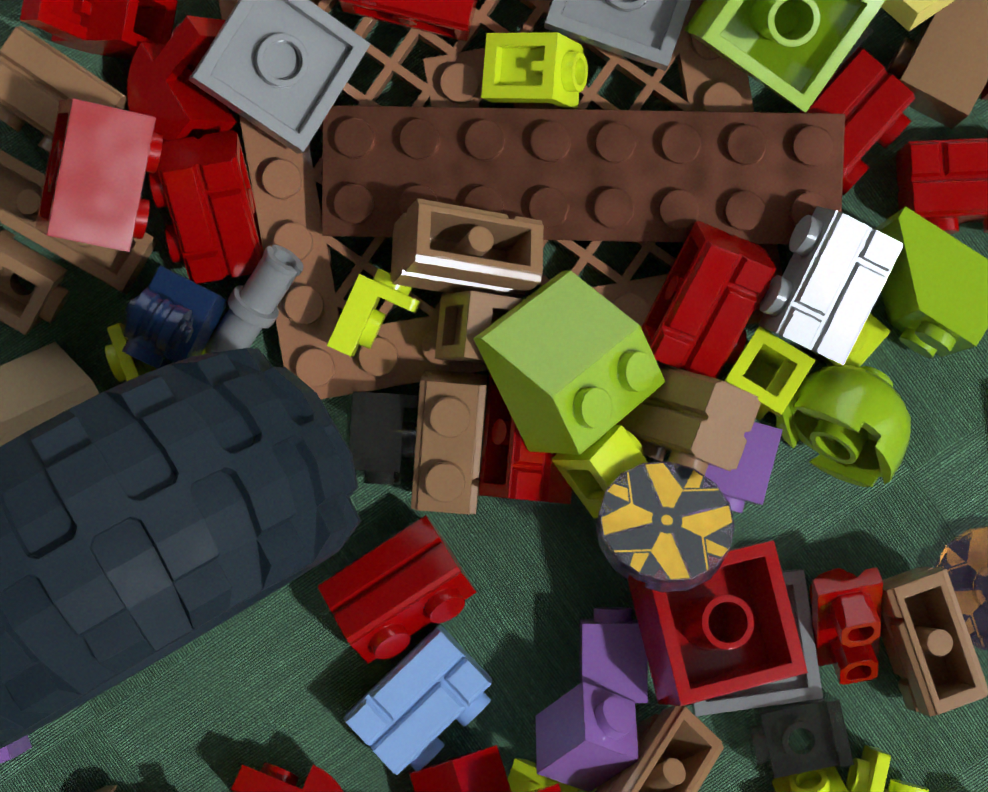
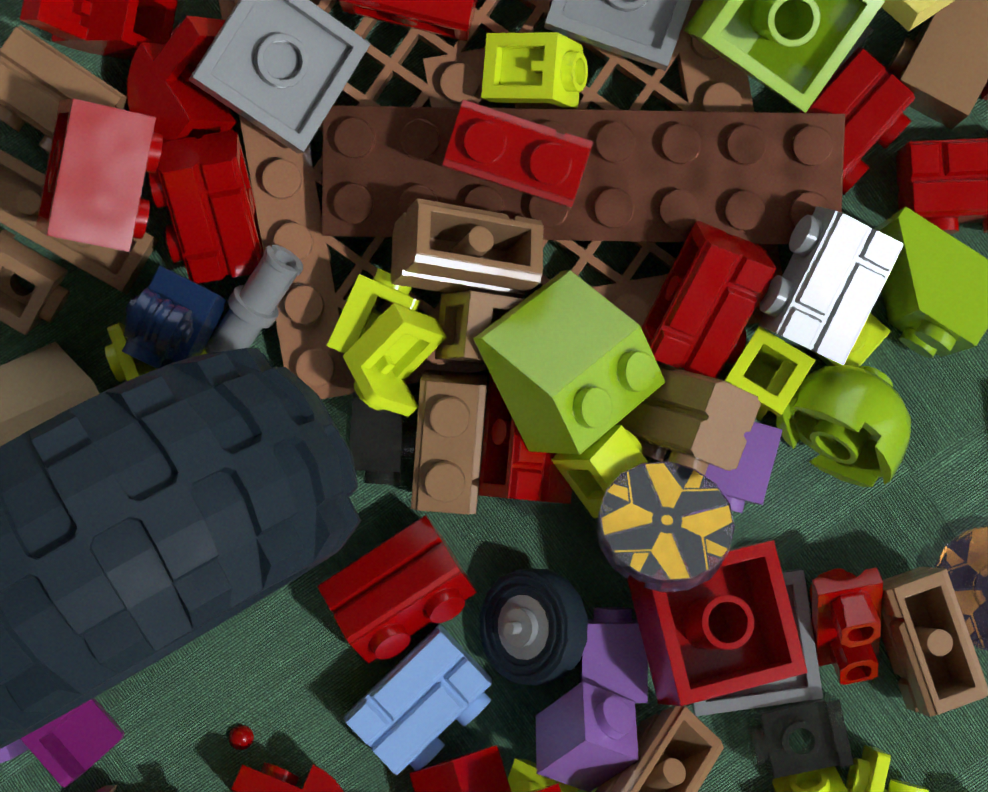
none -> magenta panel [20,697,124,787]
none -> red piece [229,725,254,750]
none -> neon yellow bracket [343,303,447,417]
none -> red brick [442,99,593,208]
none -> black wheel [480,568,588,686]

